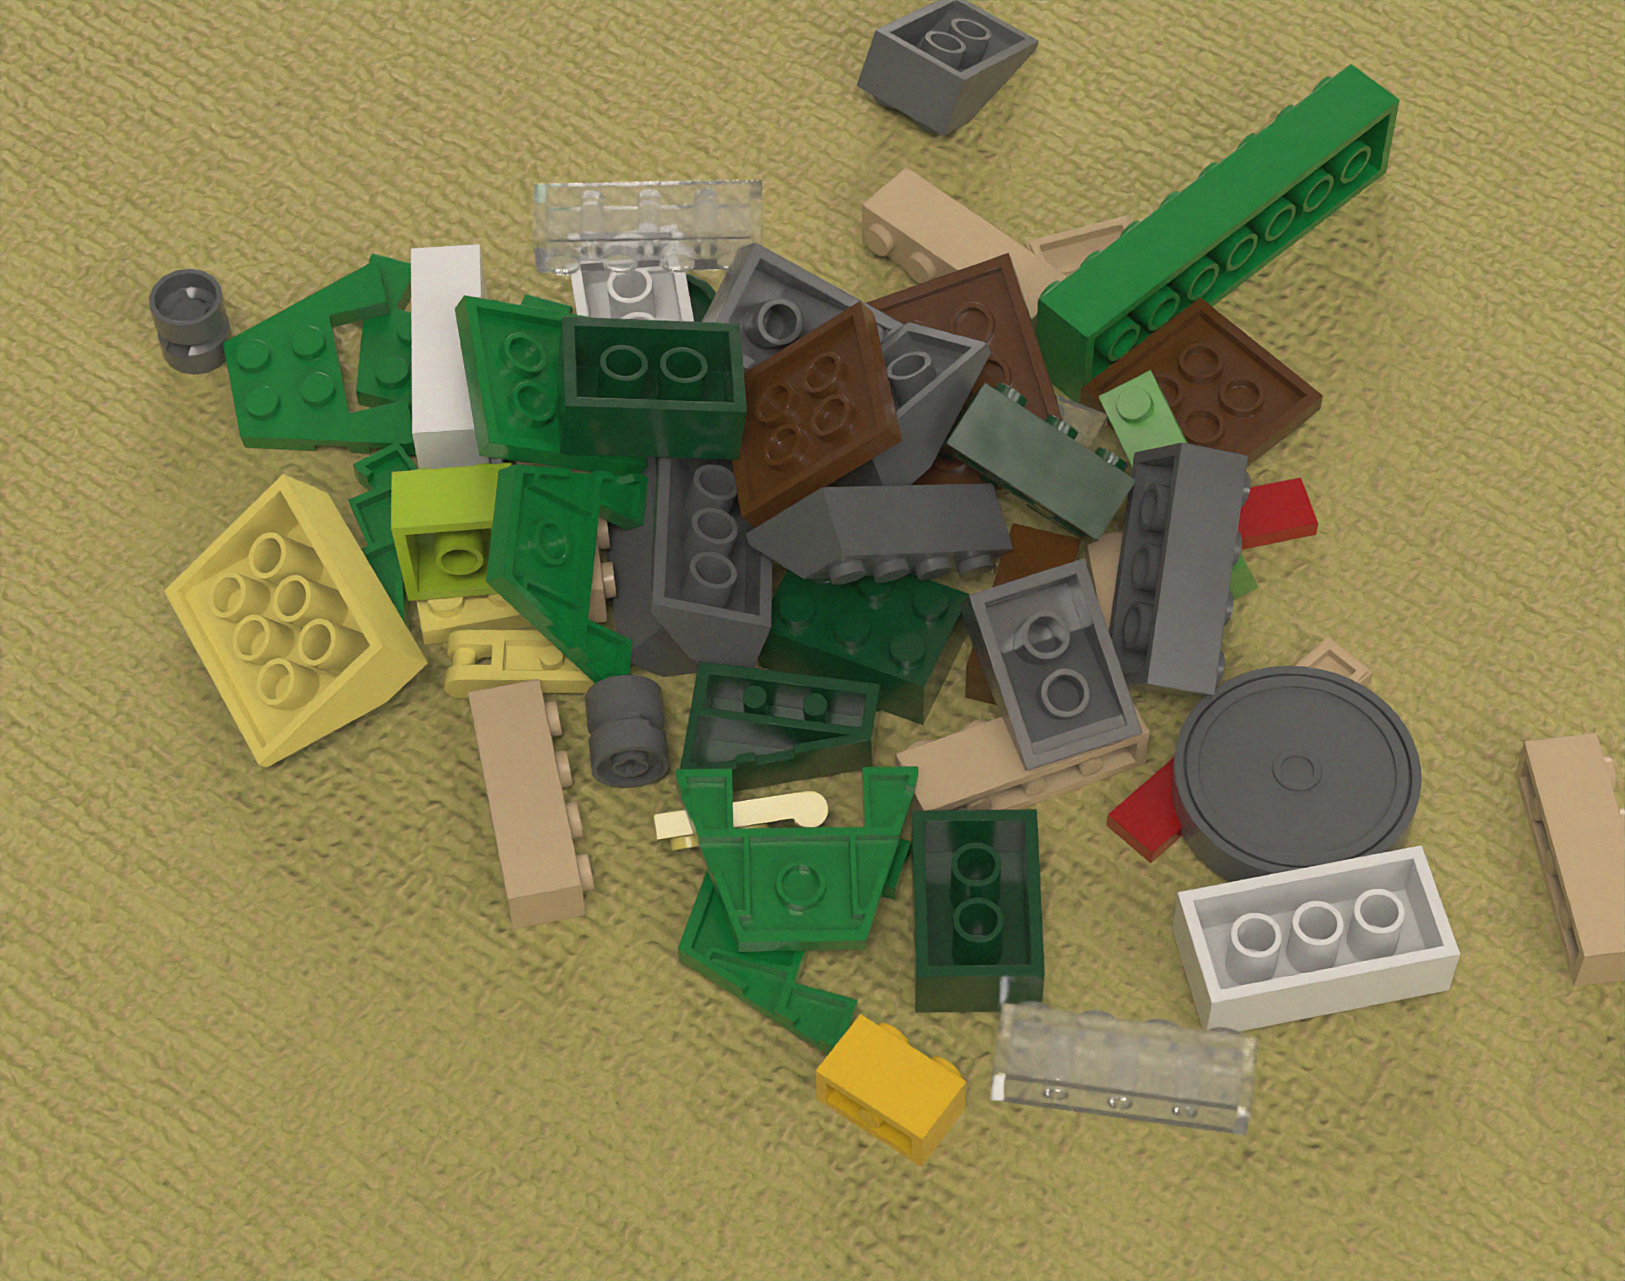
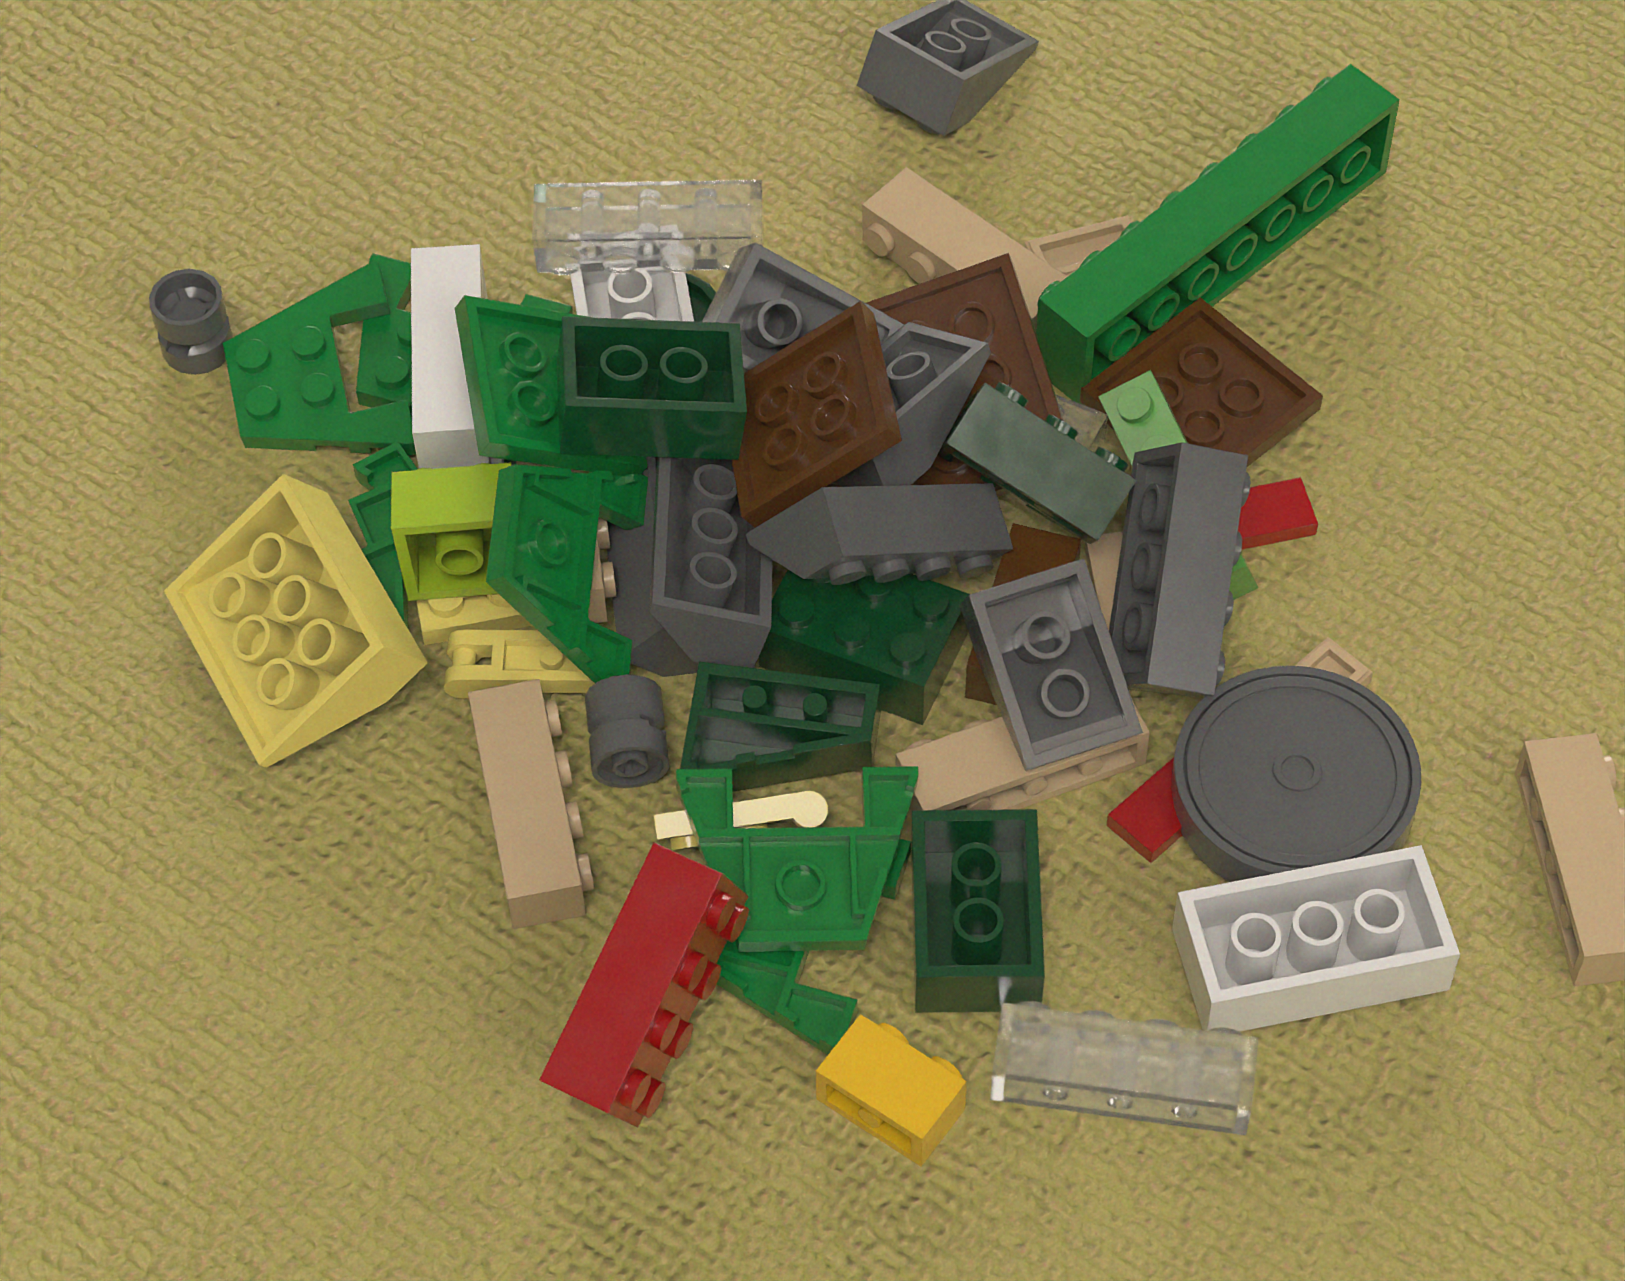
none -> red brick [539,842,749,1128]

